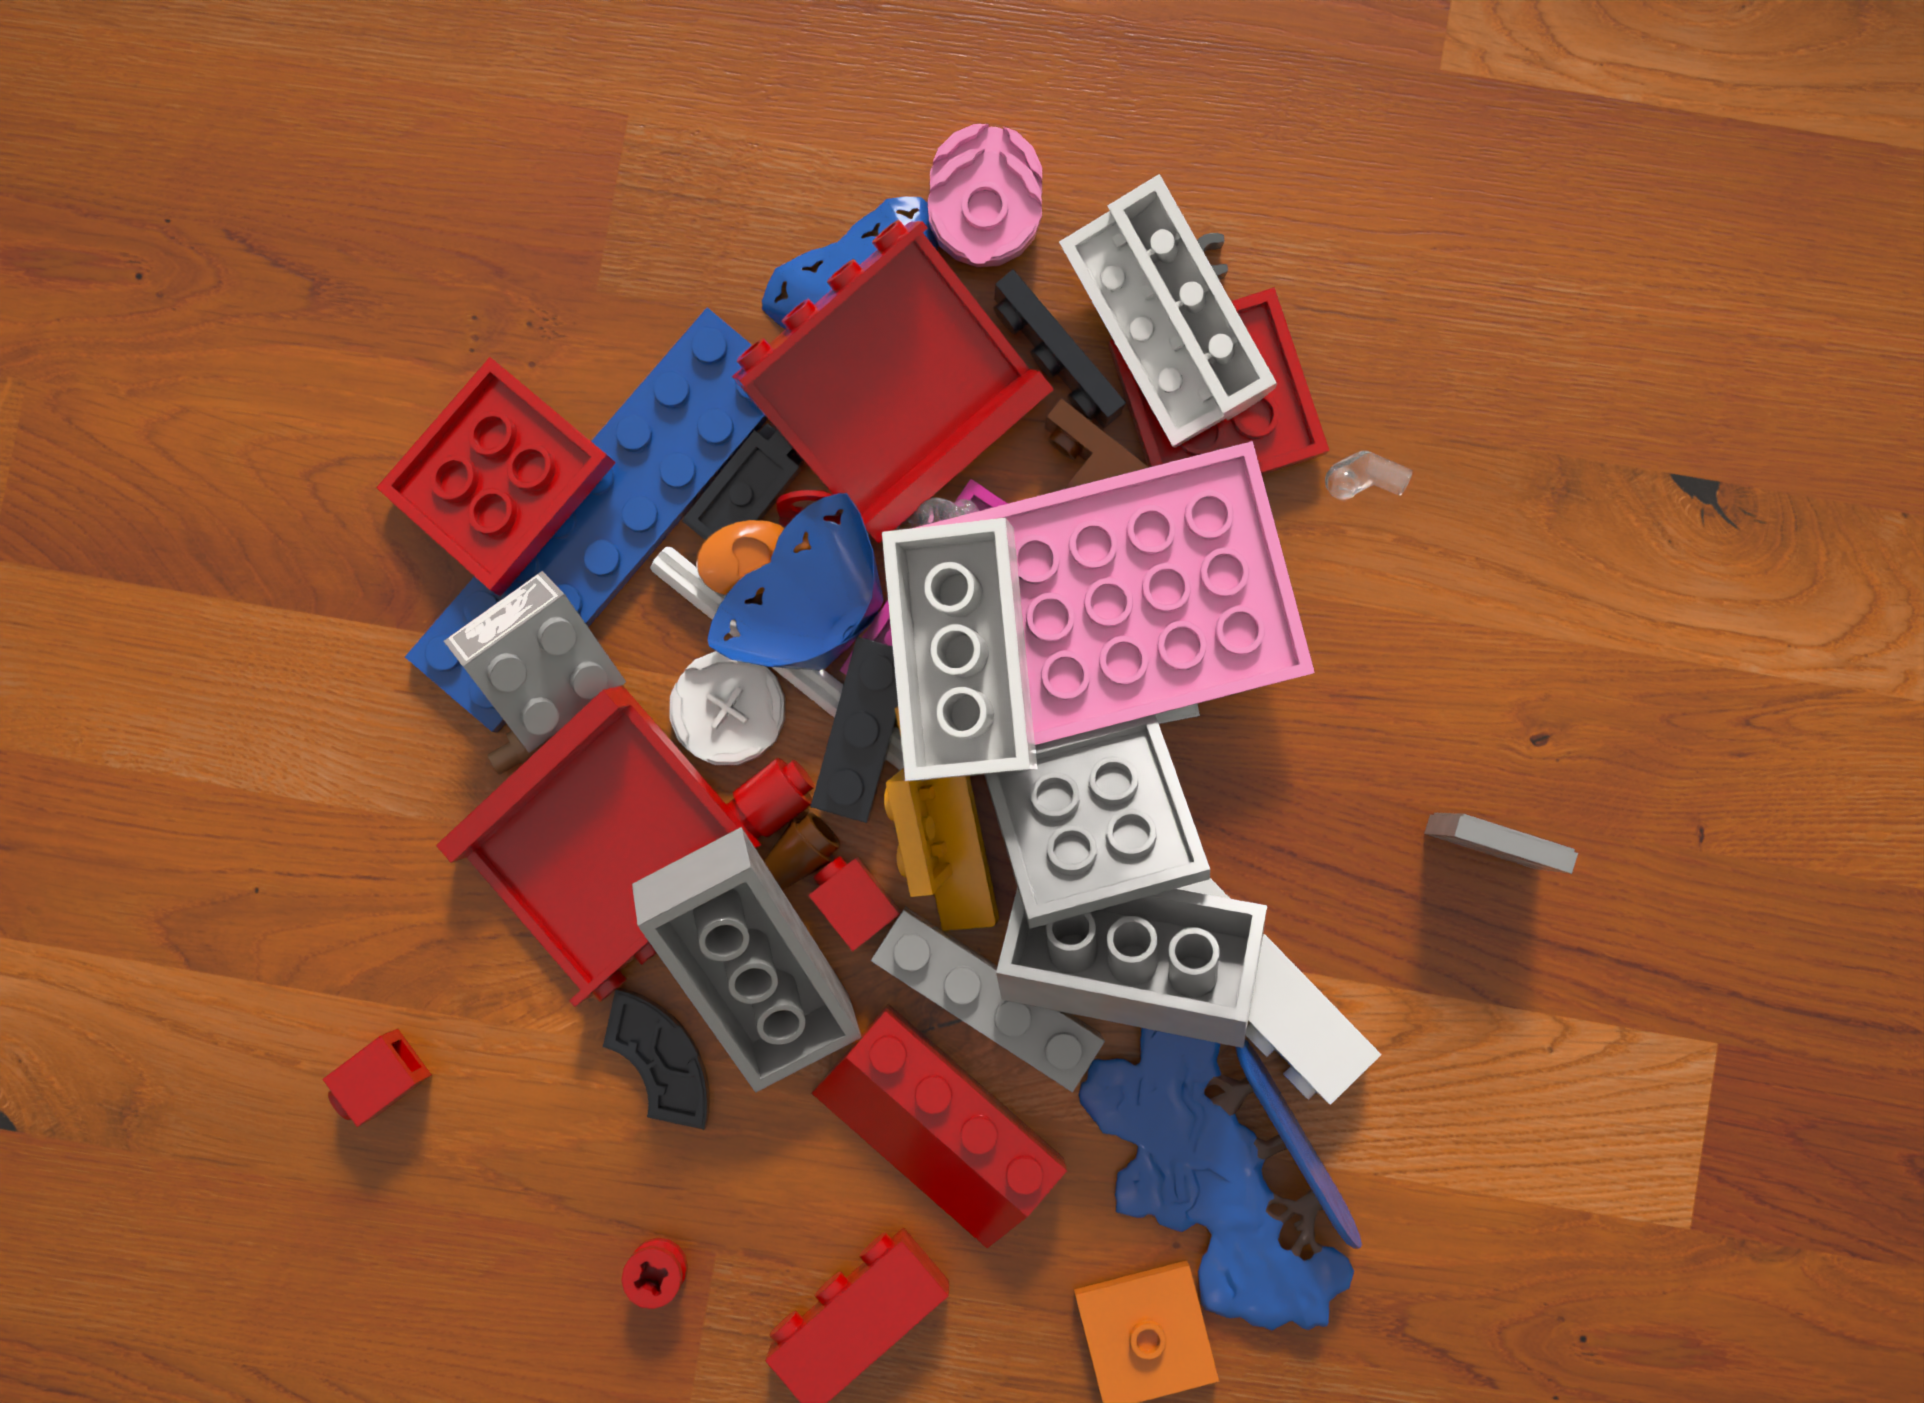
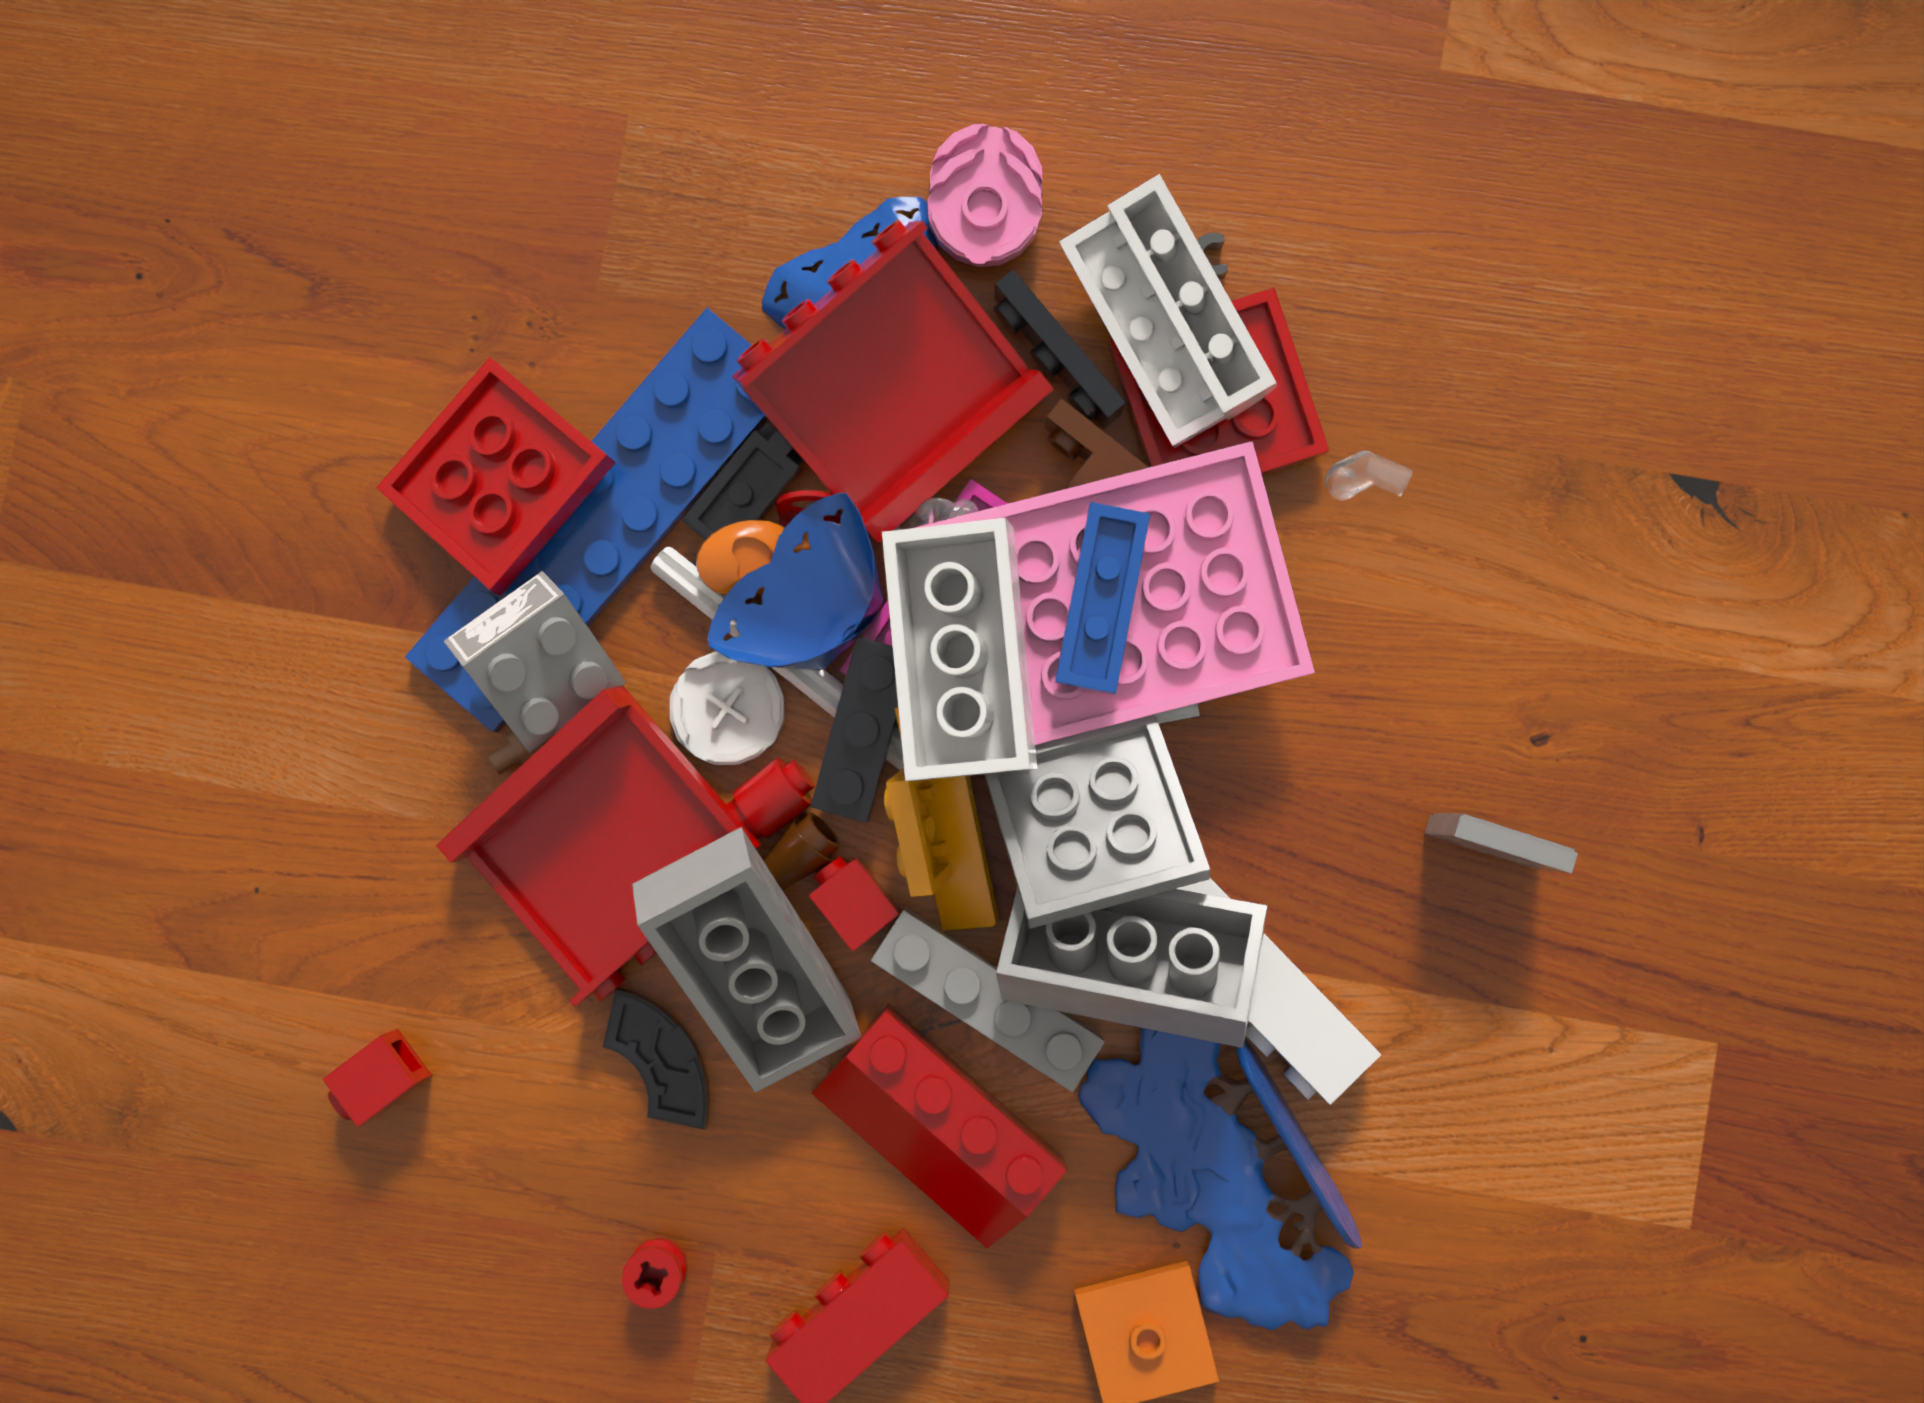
none -> blue plate [1054,502,1150,695]

